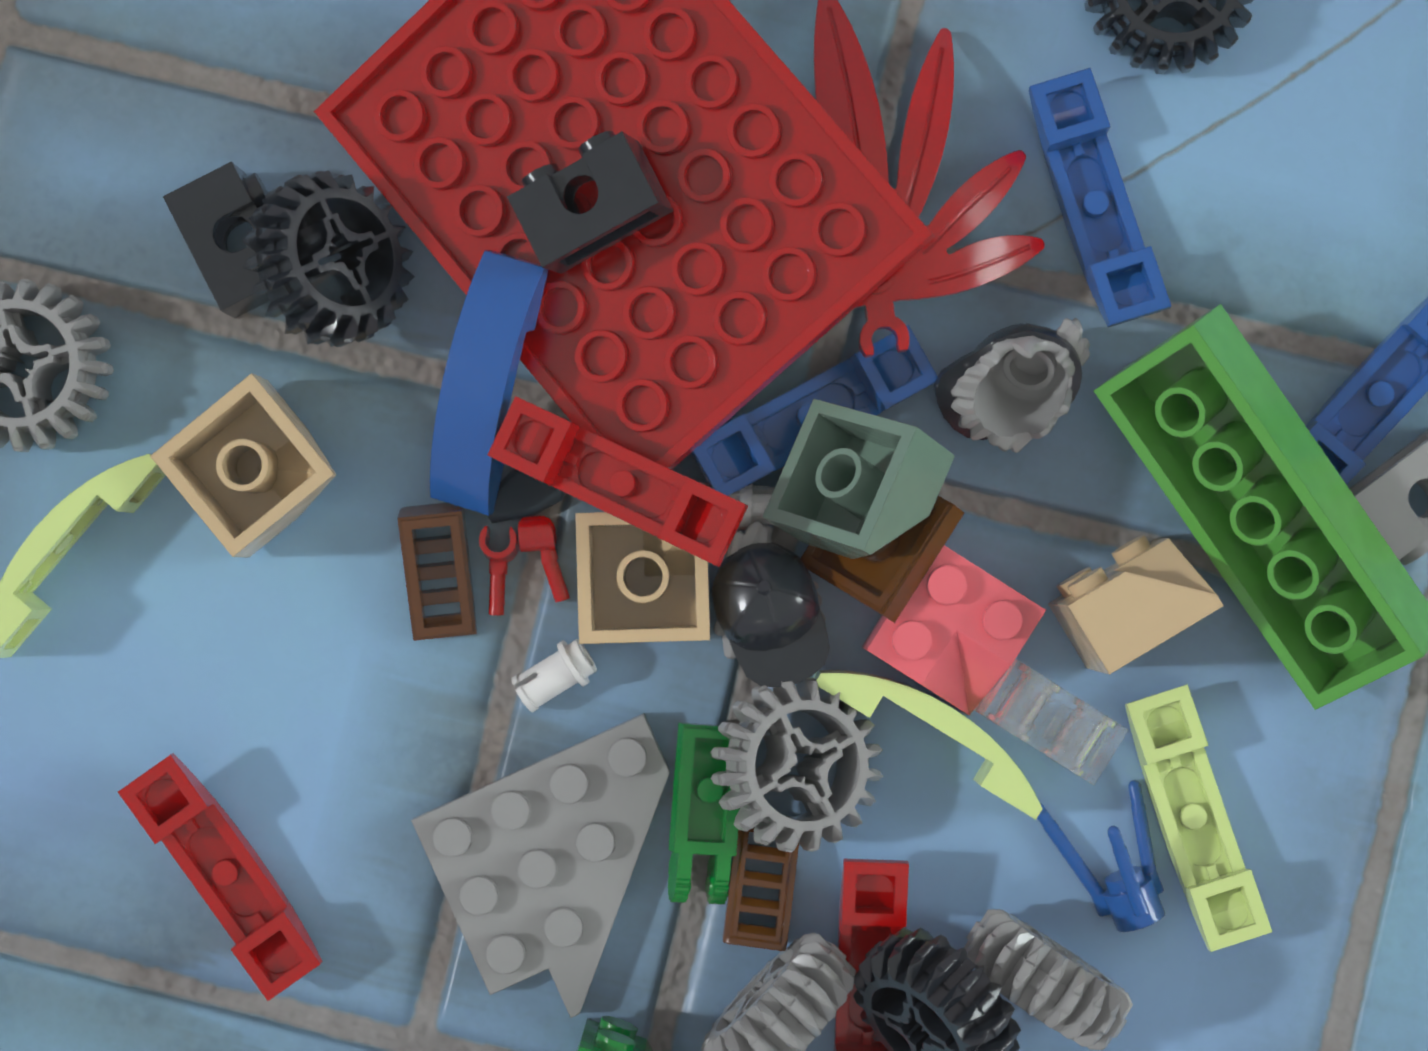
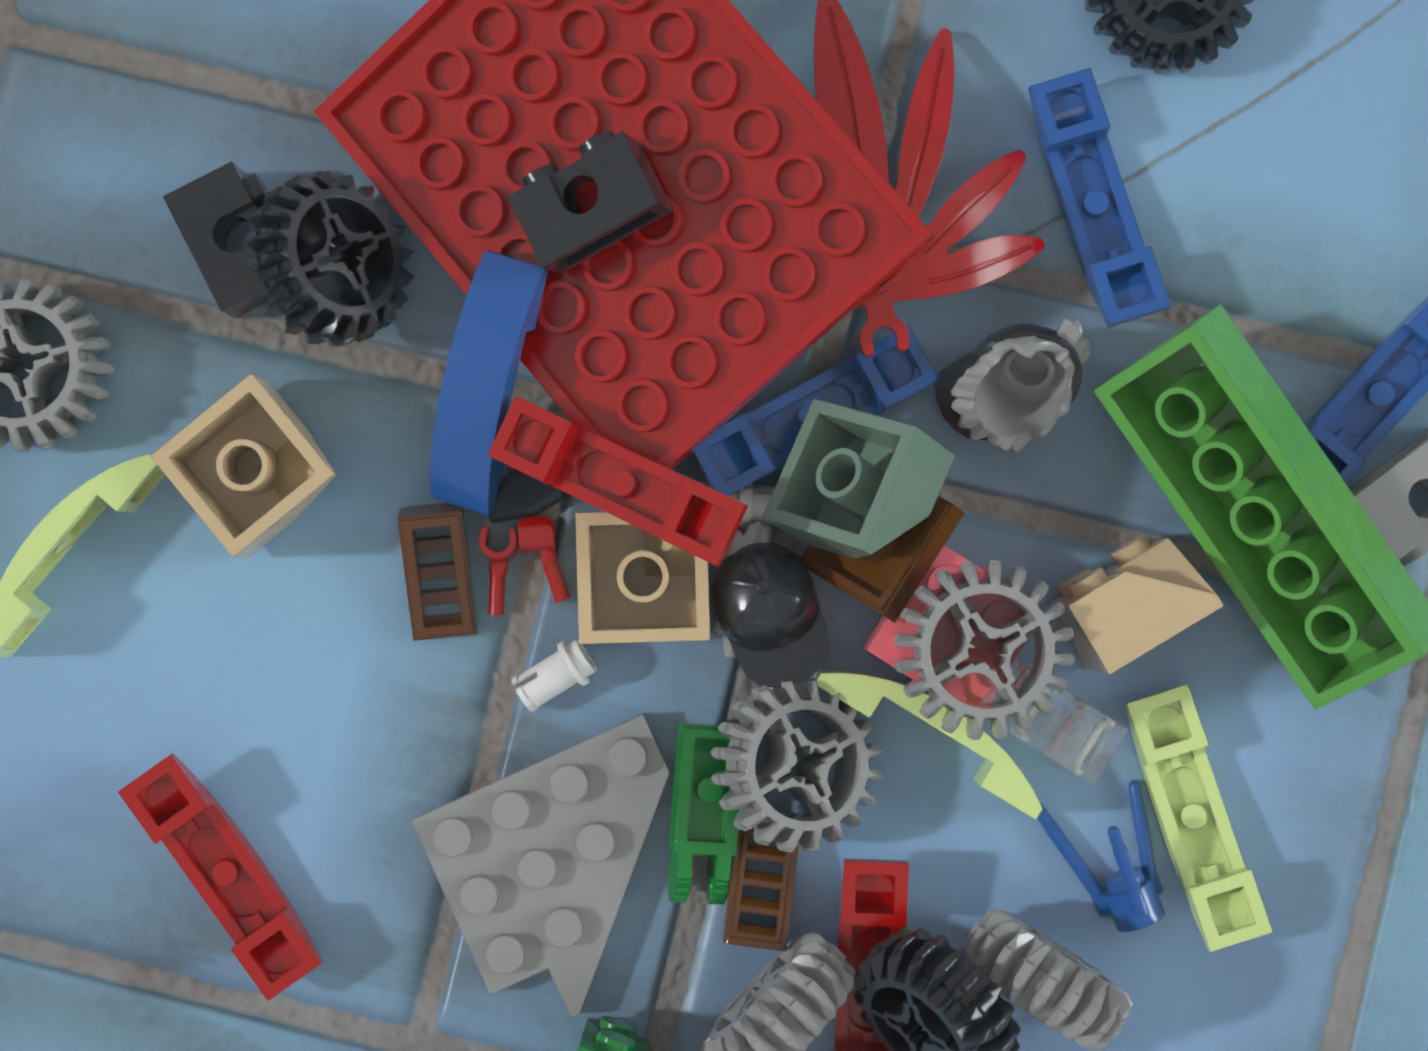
none -> light grey gear [893,560,1075,740]

